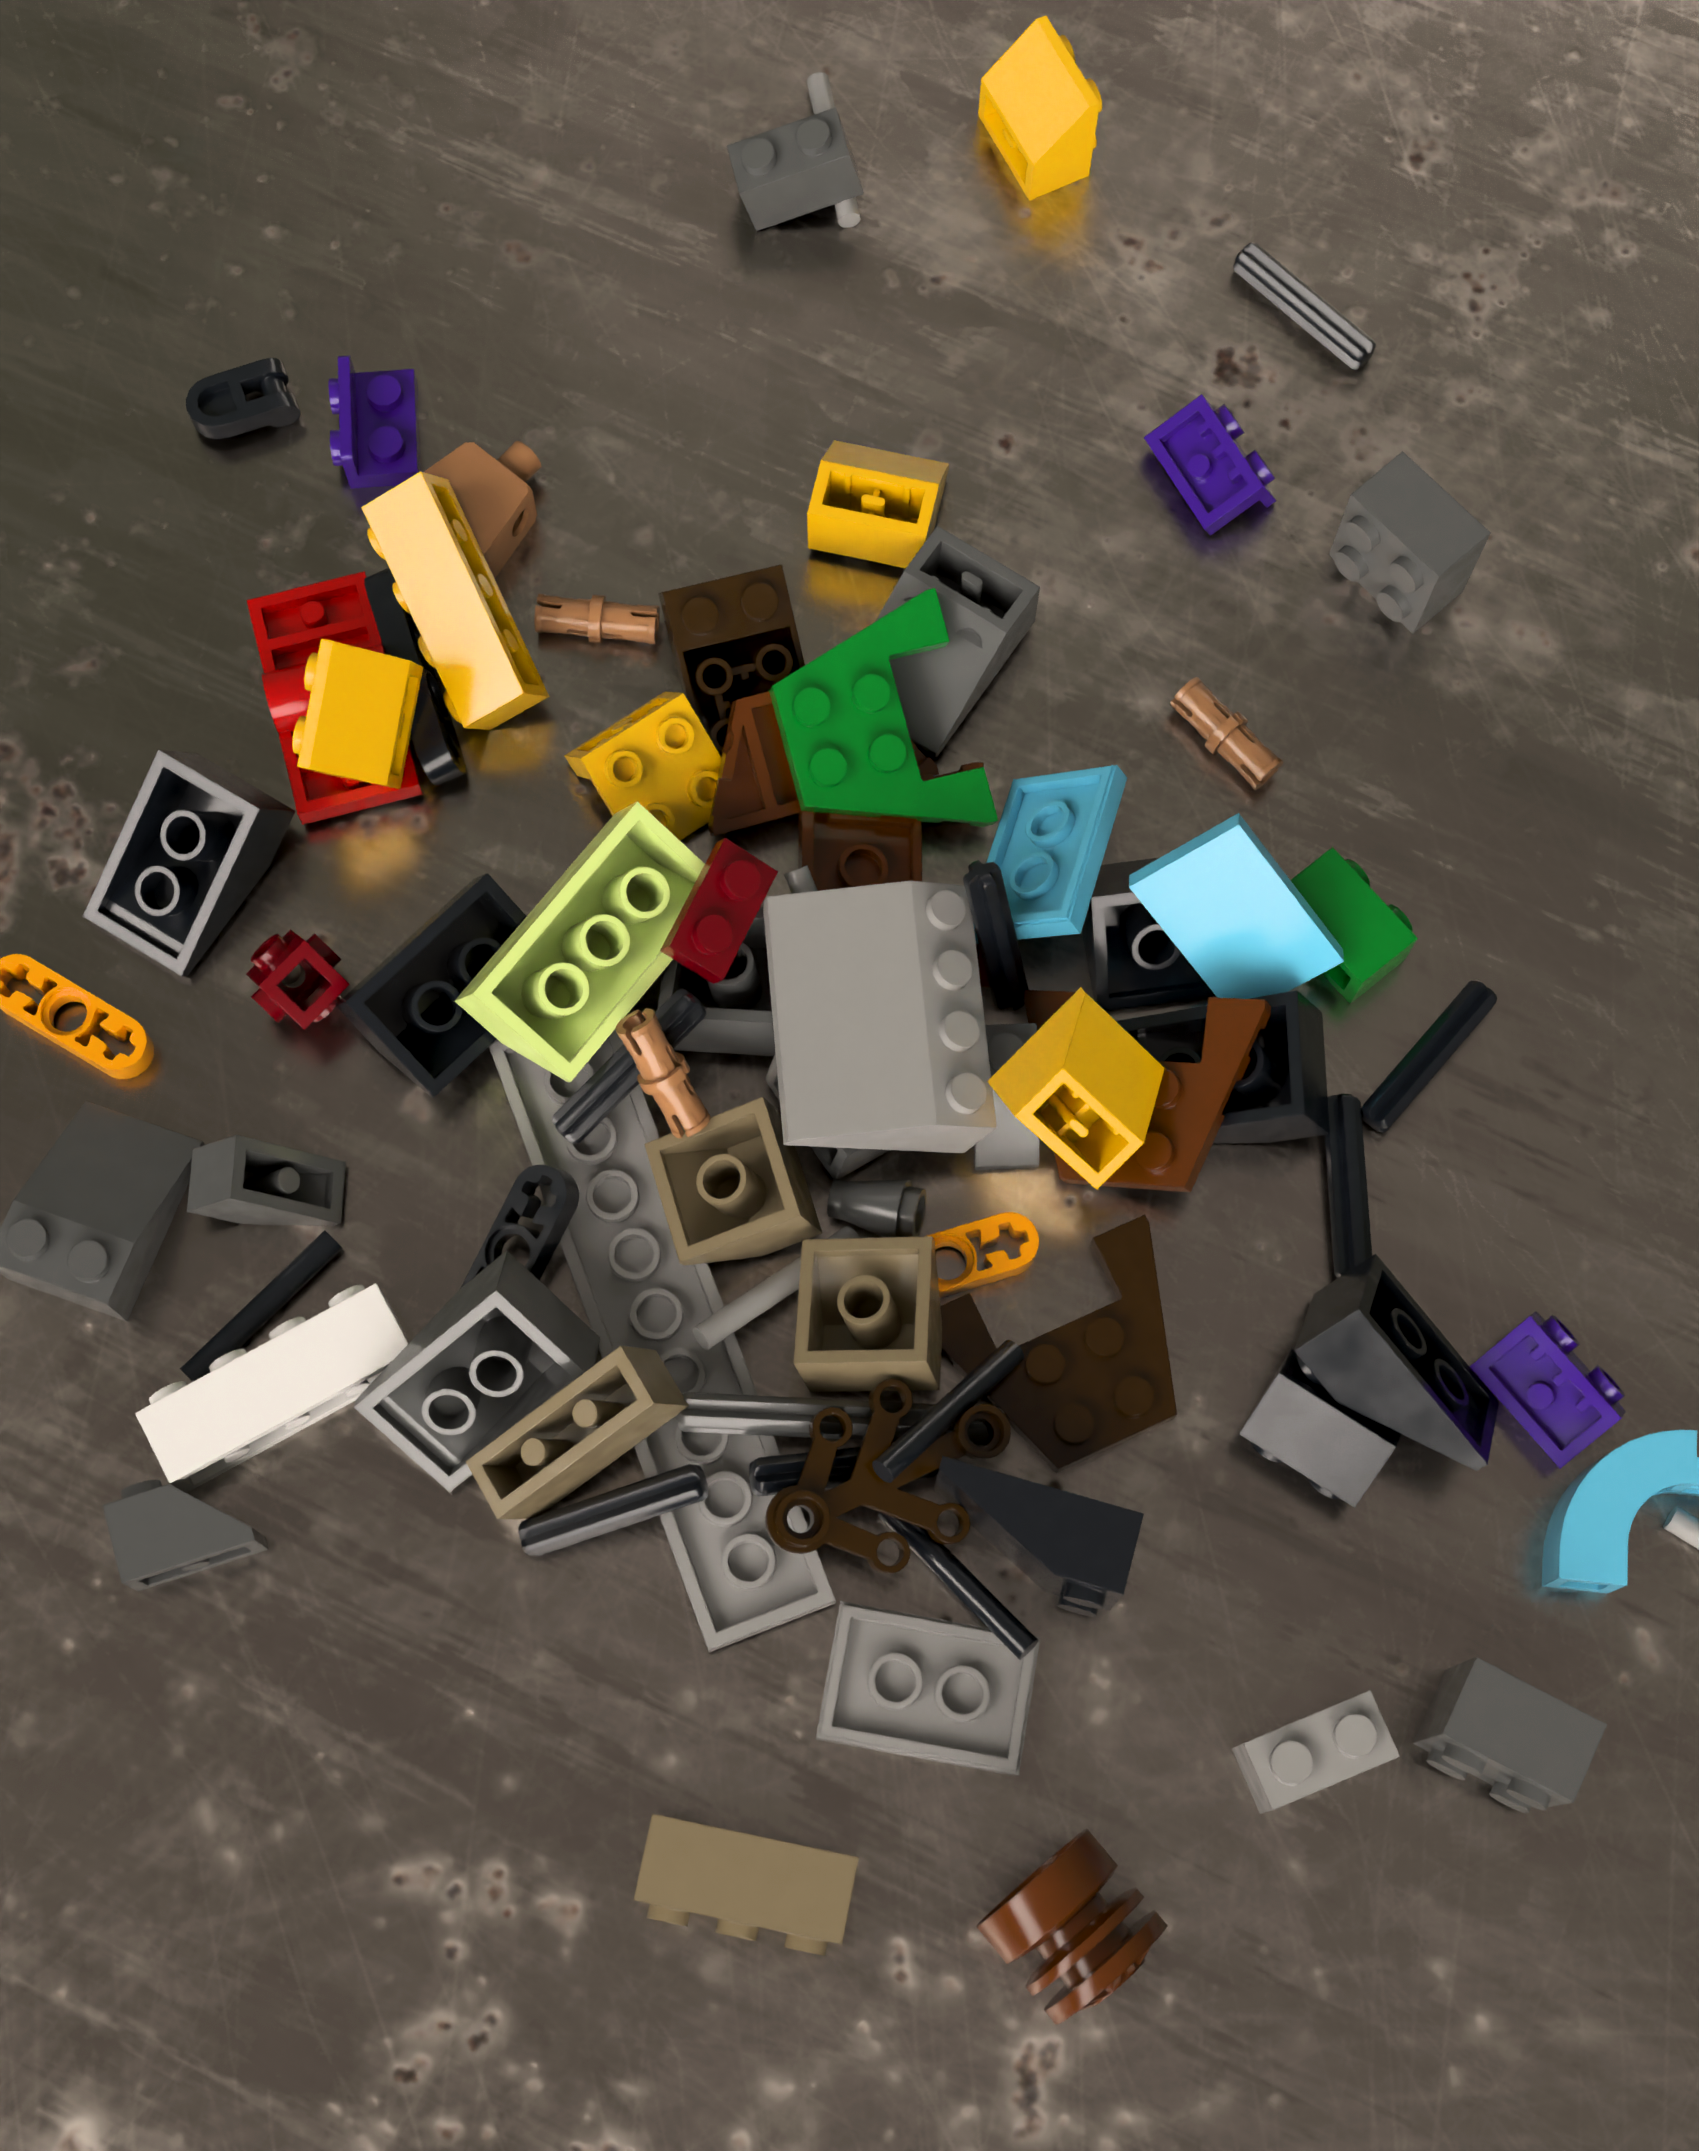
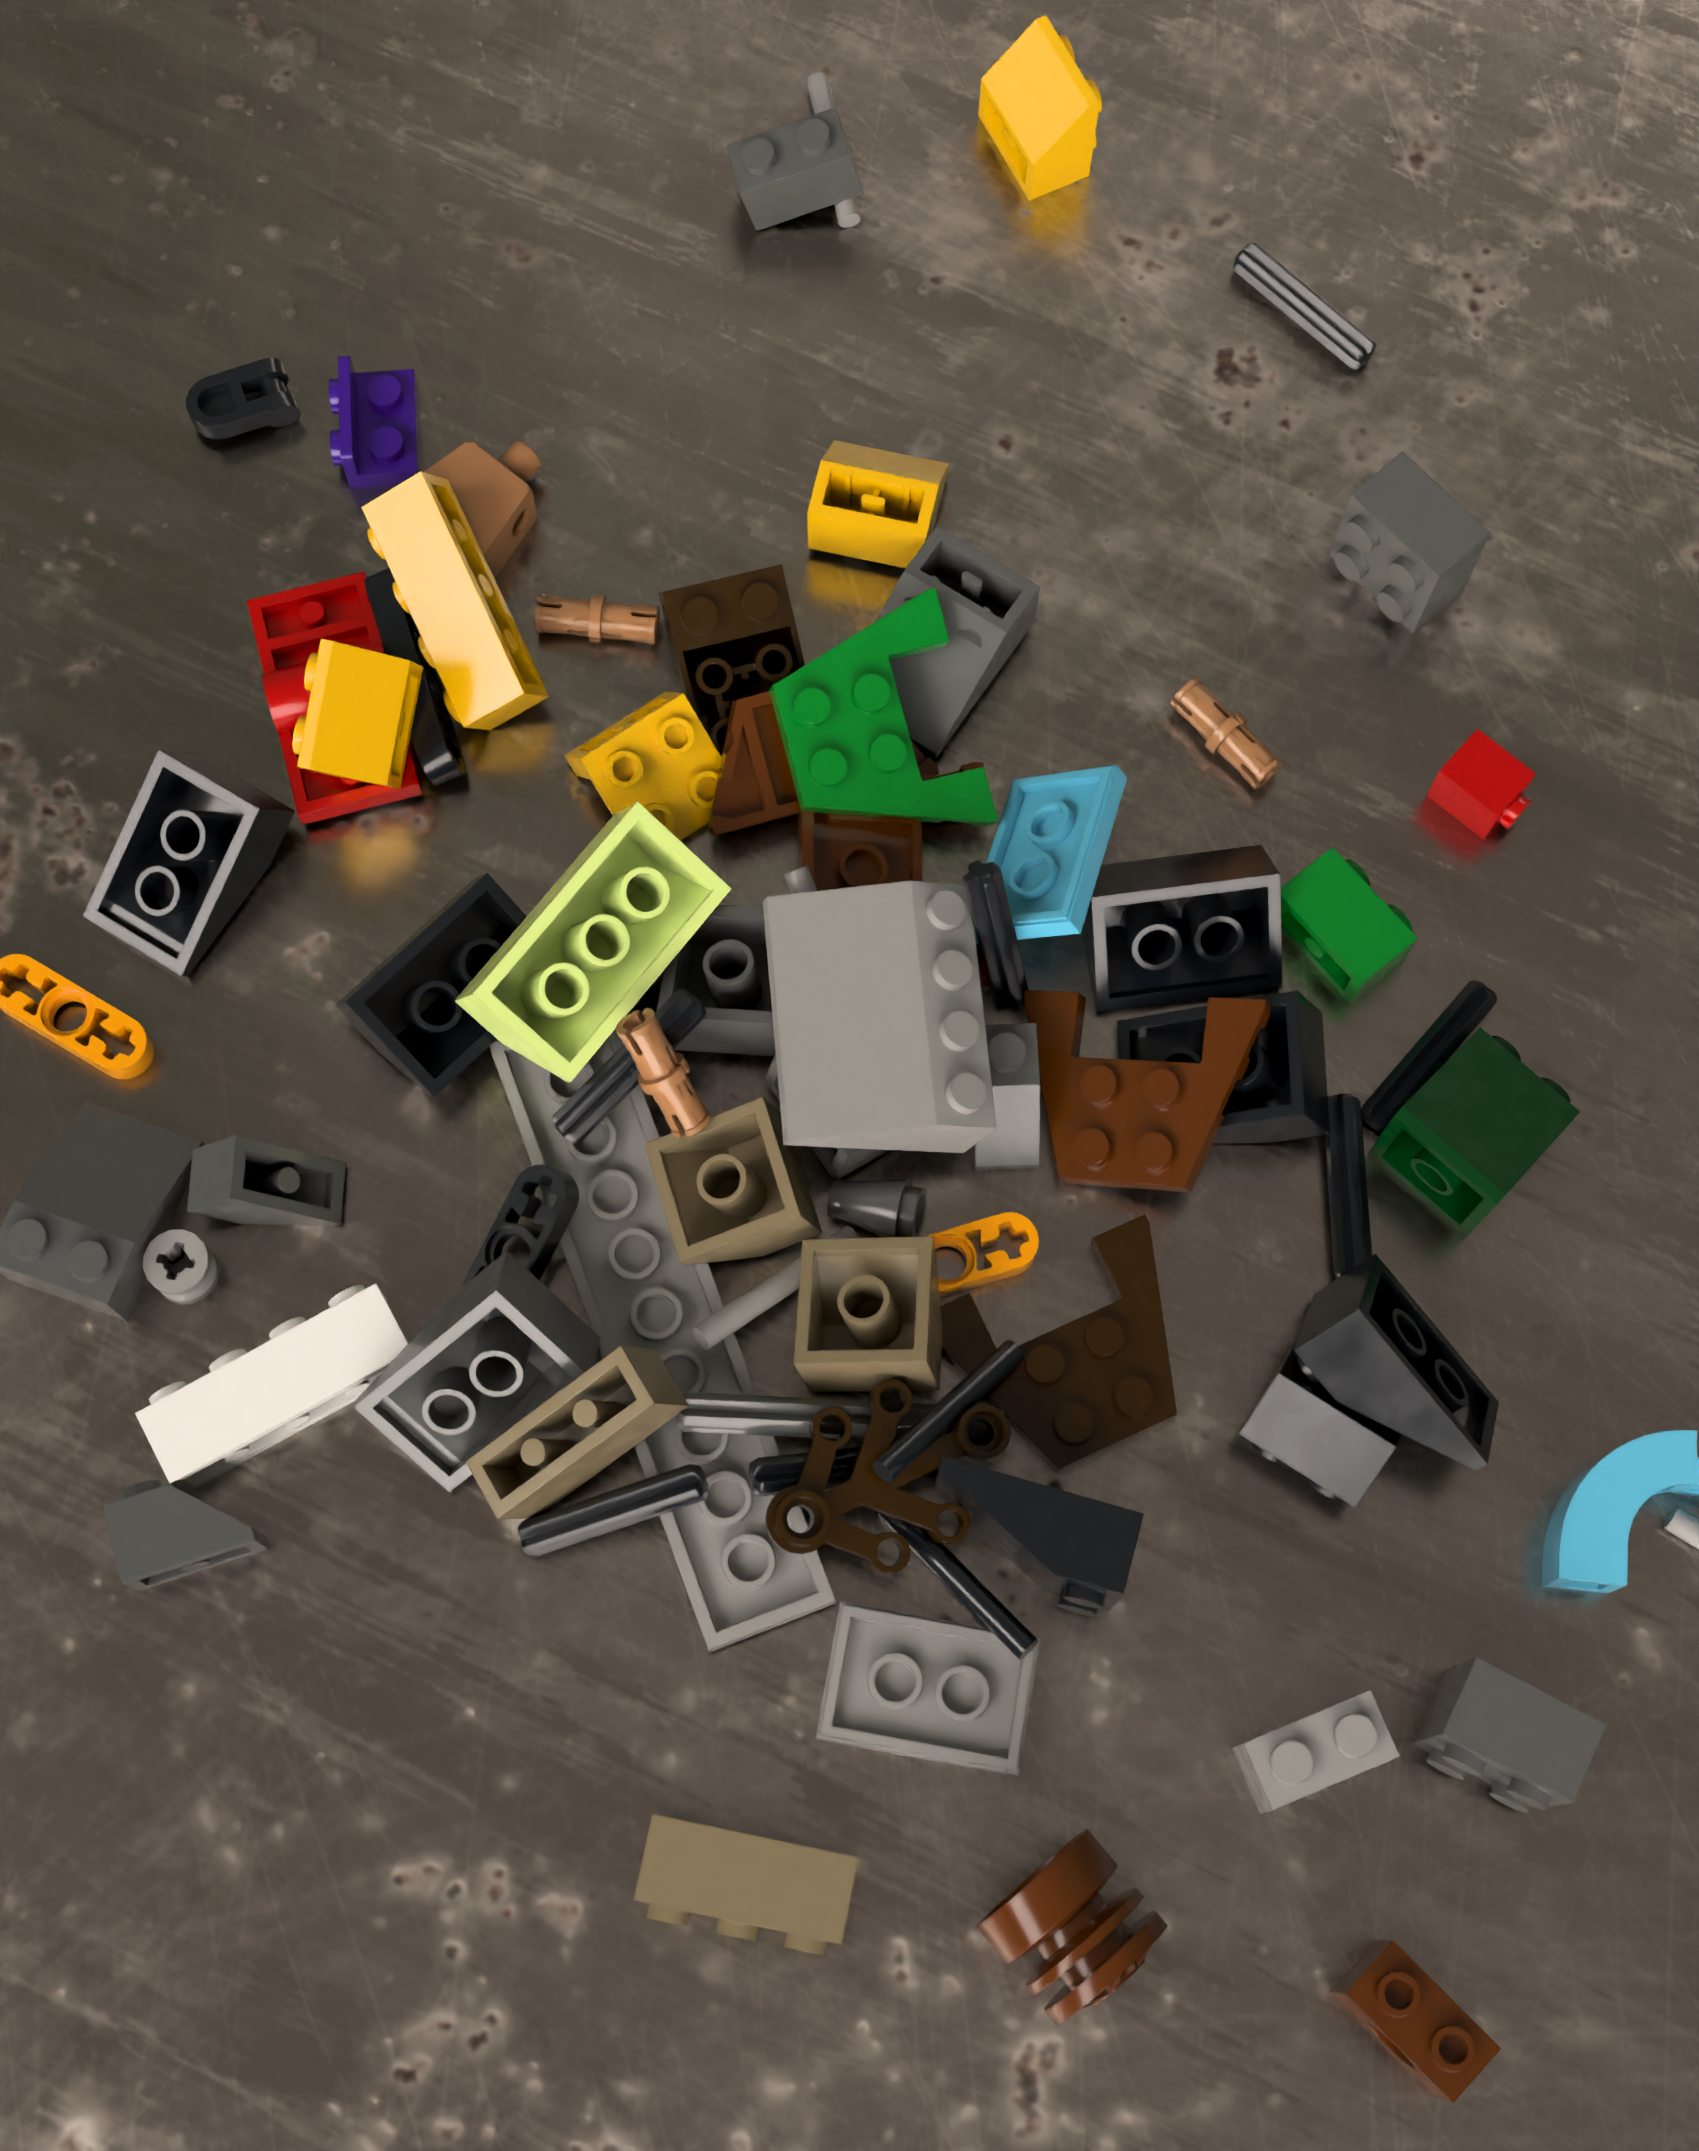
black bar [180,1230,343,1382] -> none
dark red brick [246,929,350,1030] -> none
dark red plate [660,838,778,984] -> none
yellow slope [987,987,1165,1190] -> none
tile [1129,813,1344,999] -> none
dark purple bracket [1144,394,1277,536] -> none
dark purple bracket [1470,1311,1626,1469] -> none
none -> light grey wheel [143,1229,220,1304]
none -> reddish brown brick [1330,1940,1501,2103]
none -> dark green slope [1369,1027,1580,1237]
none -> red brick [1426,728,1536,841]

